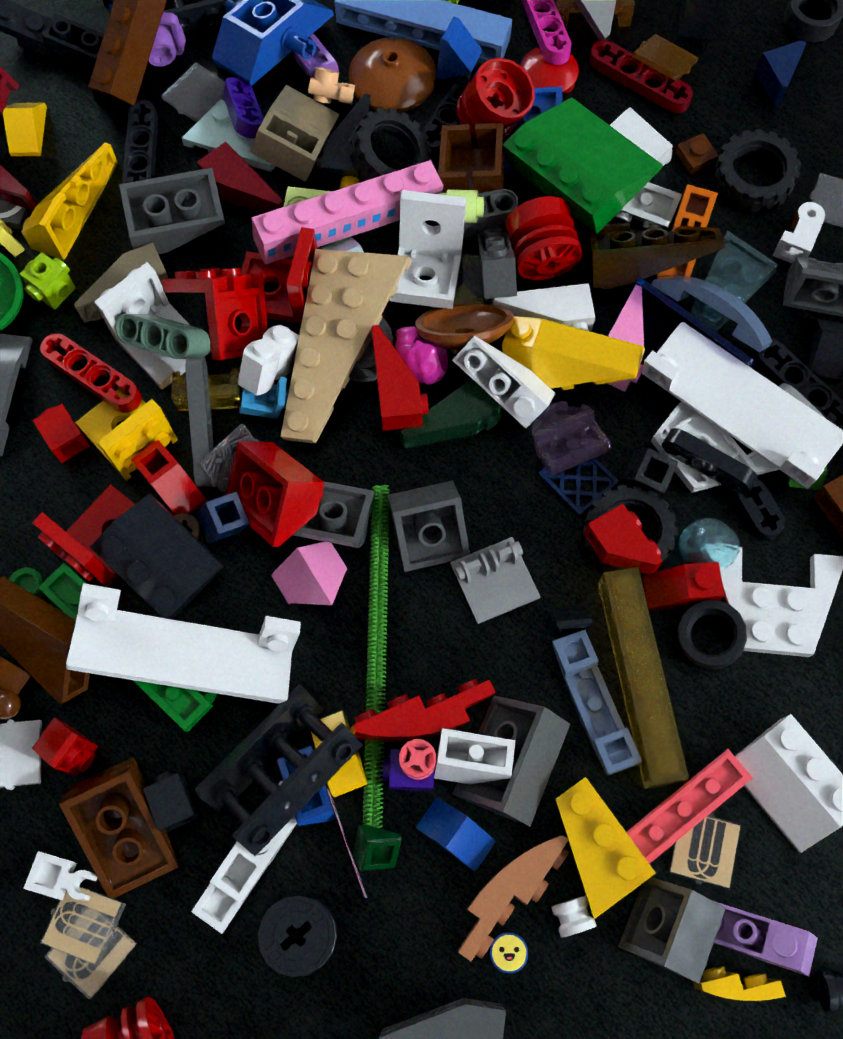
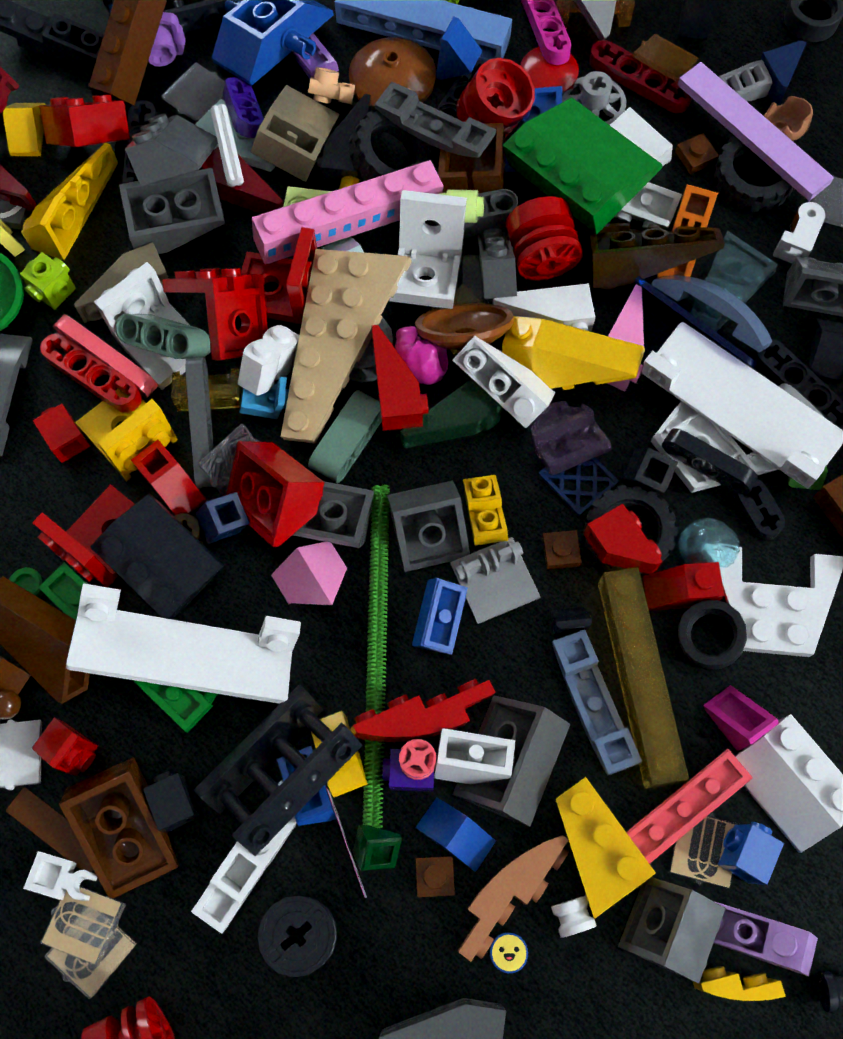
none -> reddish brown sticker [6,788,93,872]
none -> red brick [39,94,130,147]
none -> coral beam [53,314,158,398]
none -> dark grey slope [125,114,218,186]
none -> white axle [210,104,244,187]
none -> sand green beam [308,390,382,484]
none -> dark grey slope [375,82,496,157]
none -> blue slope [412,578,468,655]
none -> reddish brown plate [416,856,455,897]
none -> yellow slope [463,475,508,546]
none -> reddish brown plate [542,530,582,570]
none -> light grey wheel [563,71,626,125]
none -> lavender tile [678,62,834,201]
none -> dark pink slope [703,685,779,751]
none -> brick [718,822,784,885]
none -> light grey slope [719,60,772,102]
none -> nougat hair [764,96,813,141]

